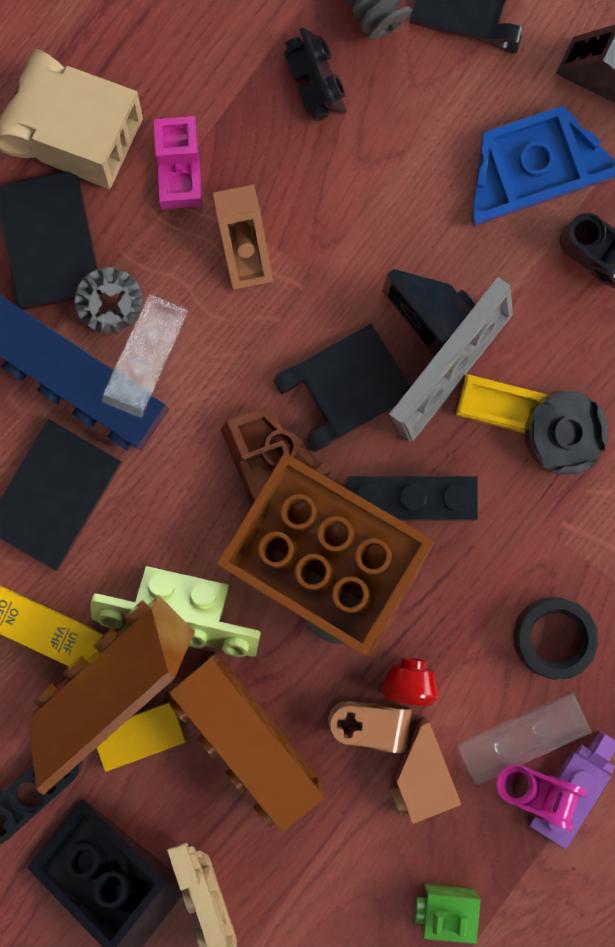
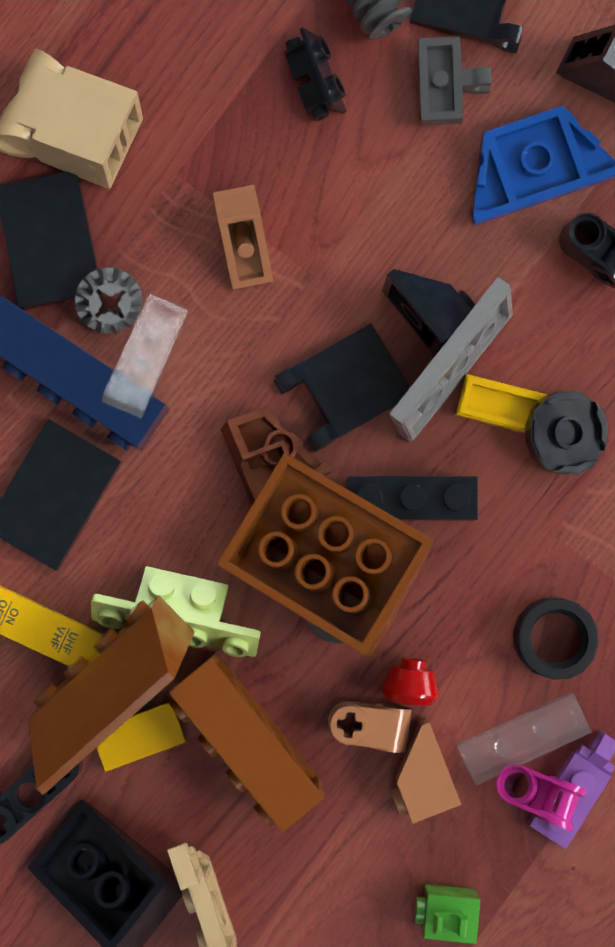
dark pink slope [154,116,203,210] -> none
none -> dark grey plate [418,36,492,126]

